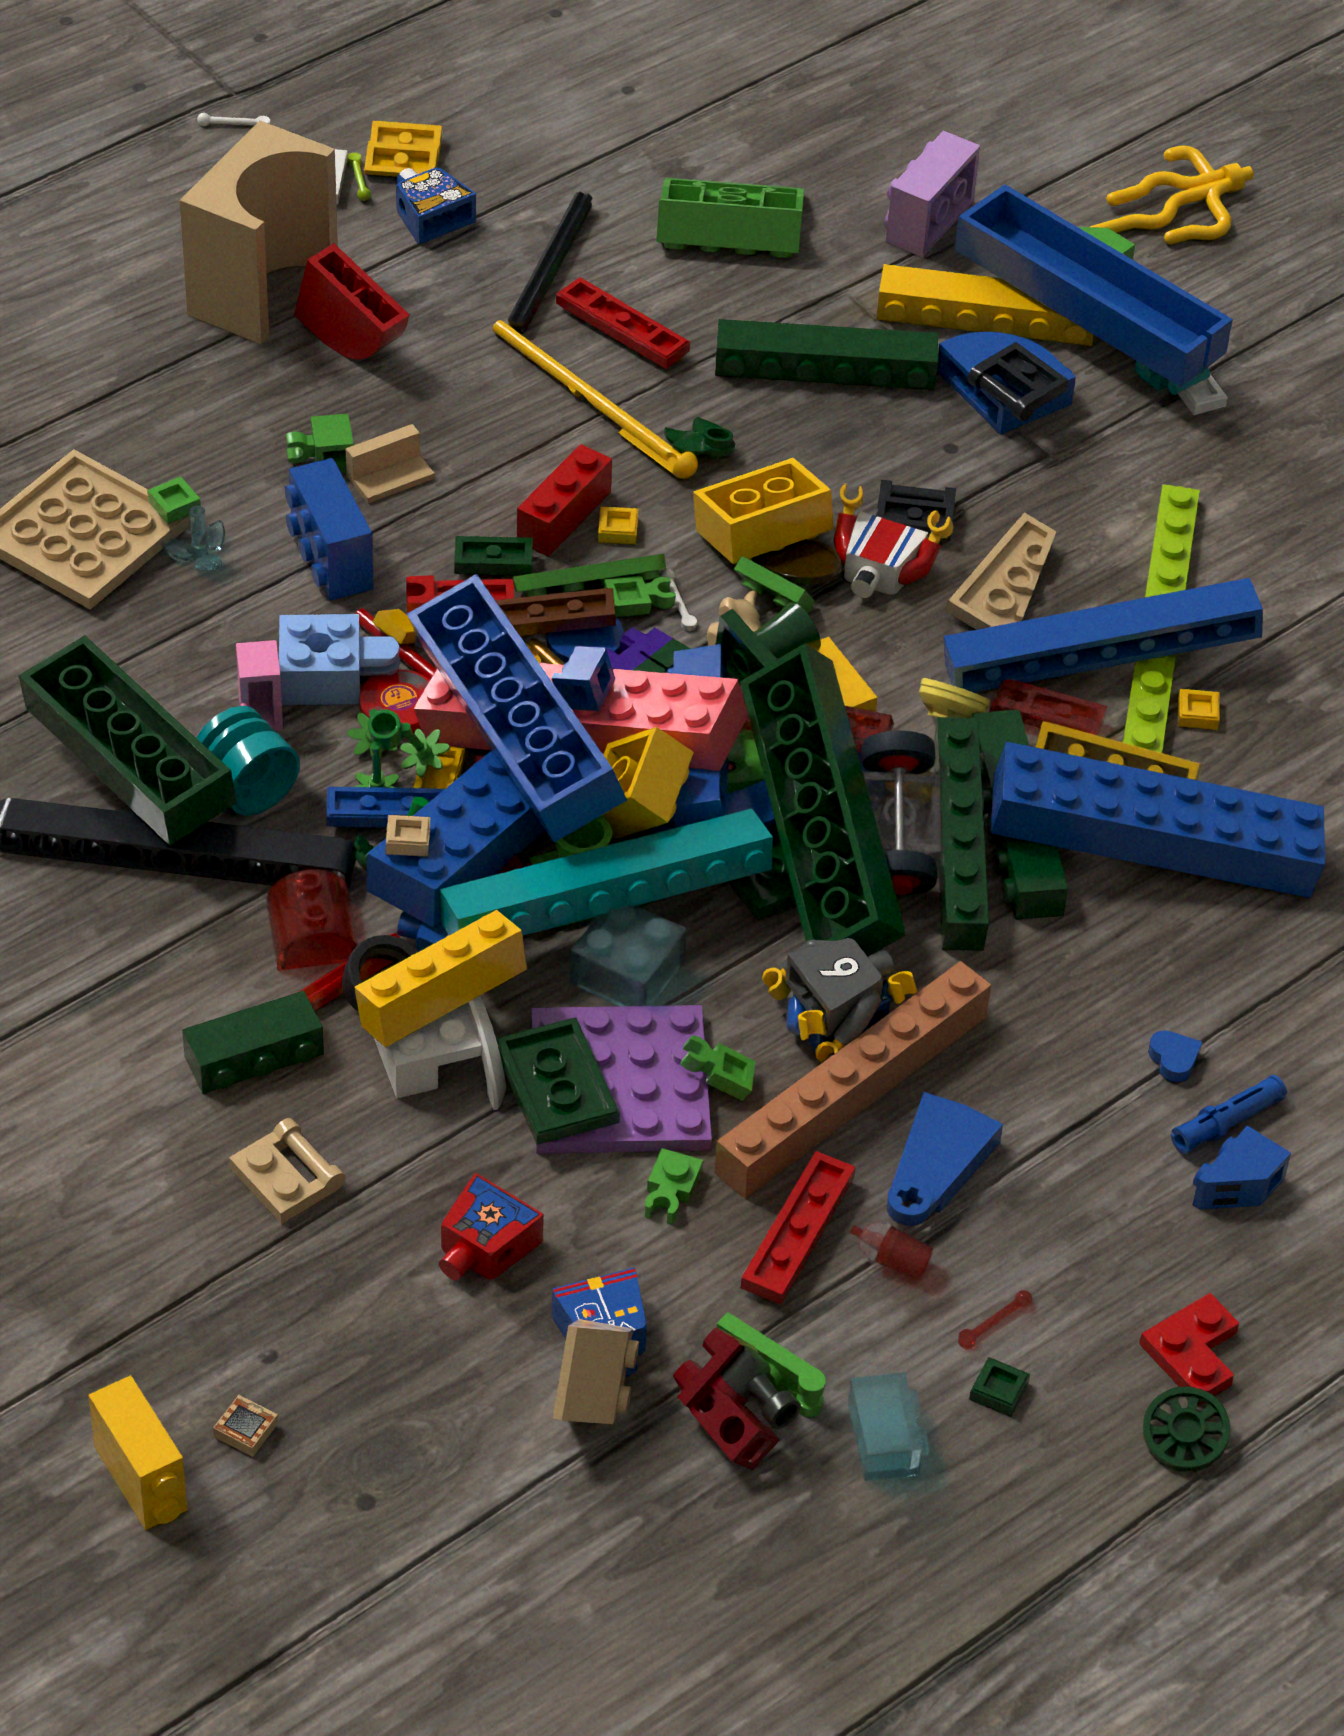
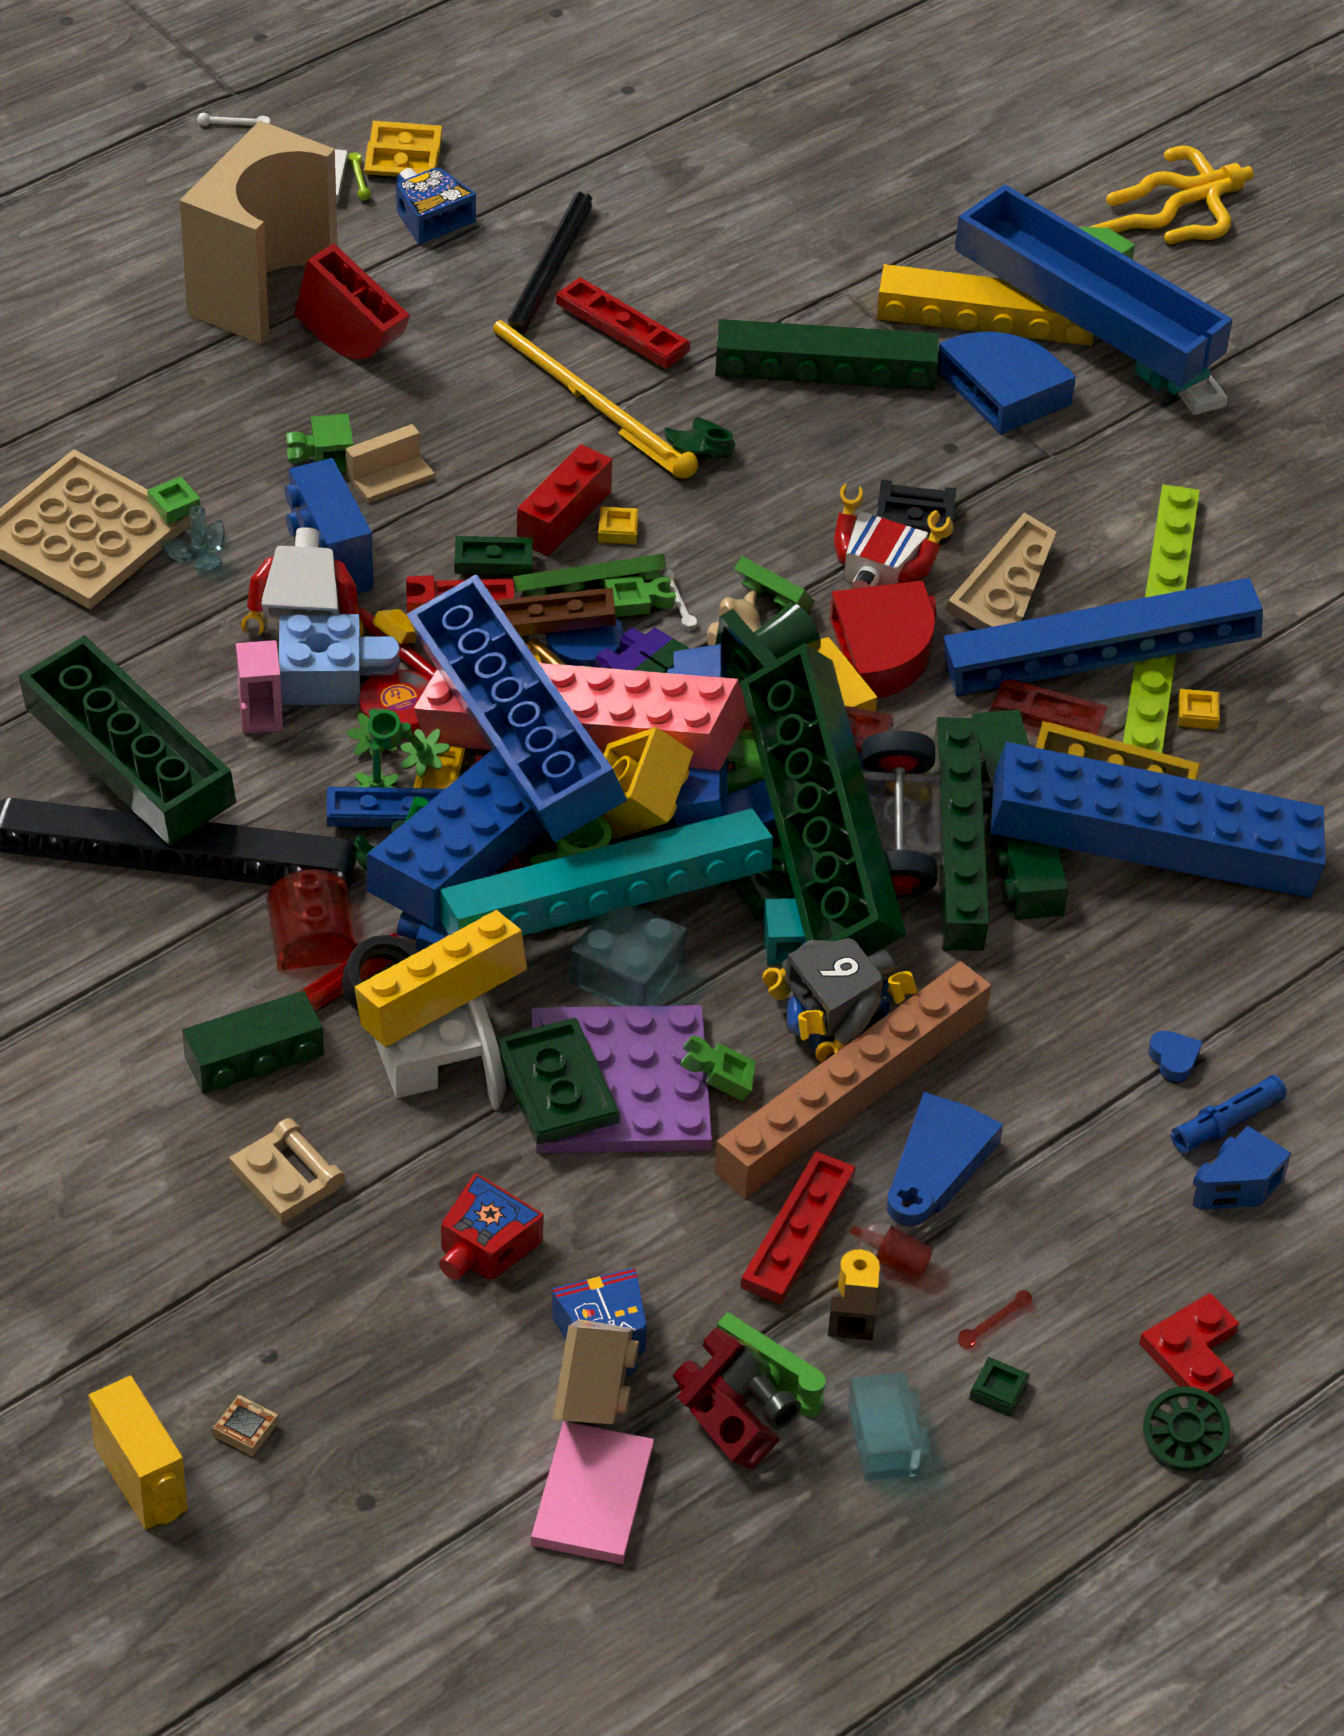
teal wheel [196,706,300,816] -> none
tan tile [386,815,430,856] -> none
blue brick [552,646,616,711] -> none
bright green plate [644,1148,703,1225] -> none
bright green piece [656,178,804,257] -> none
yellow brick [693,458,833,564] -> none
dark brown piece [752,539,842,584] -> none
lavender brick [884,131,980,257] -> none
light yellow piece [919,678,991,719] -> none
black plate [967,342,1068,422] -> none
none -> white torso [241,527,364,637]
none -> bright pink tile [531,1421,654,1564]
none -> teal brick [763,898,806,965]
none -> dark brown leg [828,1249,880,1341]
none -> red brick [830,581,937,699]

